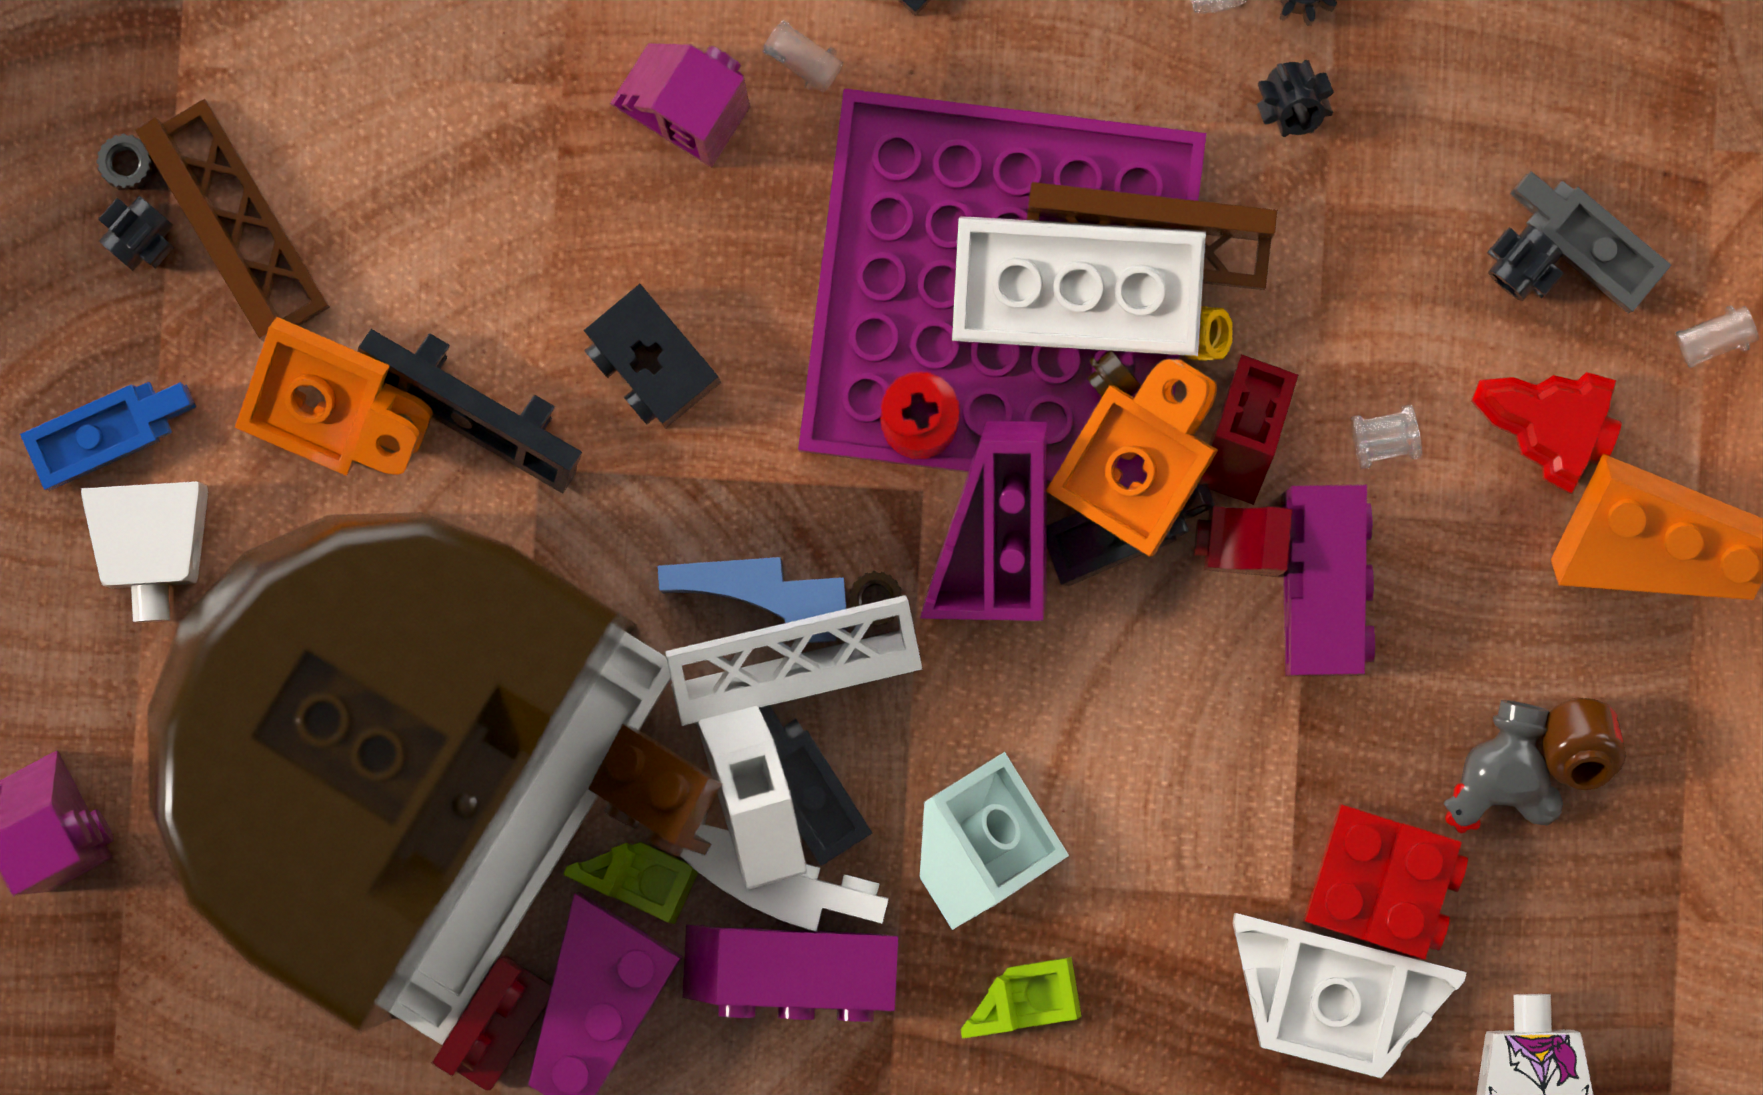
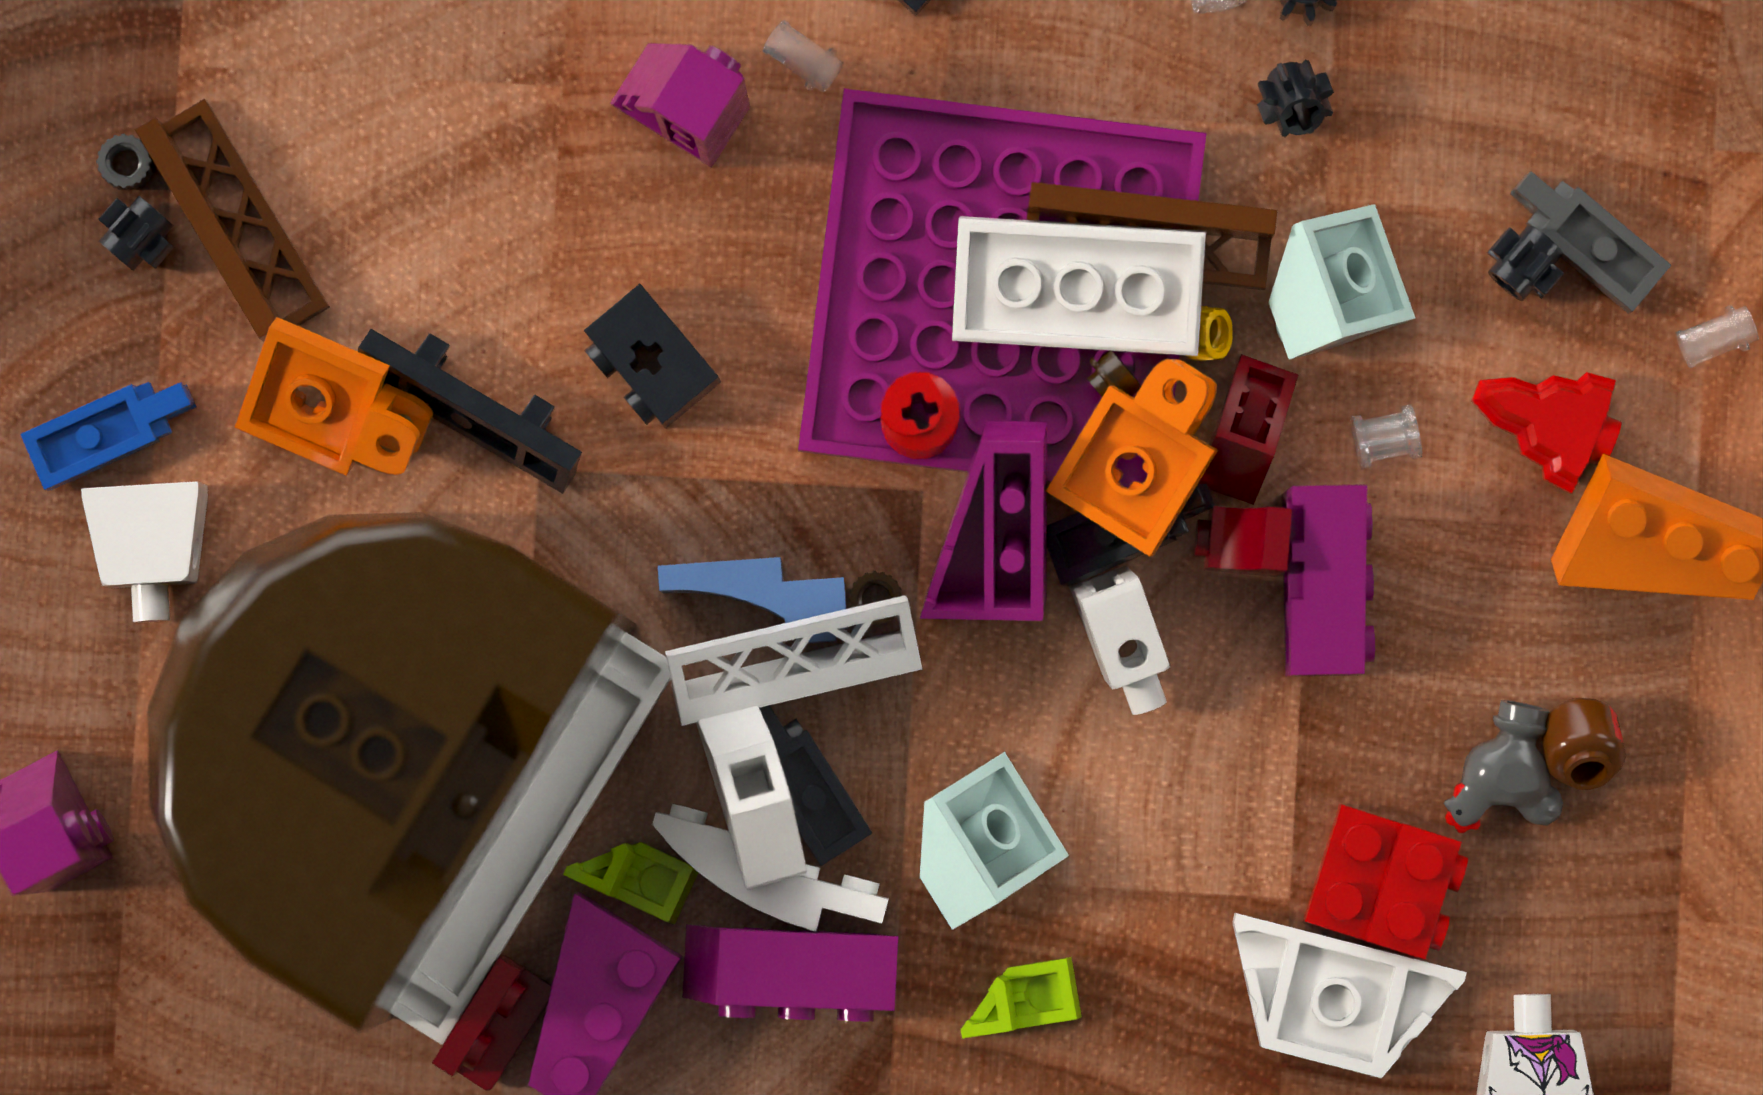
reddish brown bracket [588,724,723,857] -> none
none -> white torso [1069,565,1170,715]
none -> light aqua slope [1269,204,1415,360]

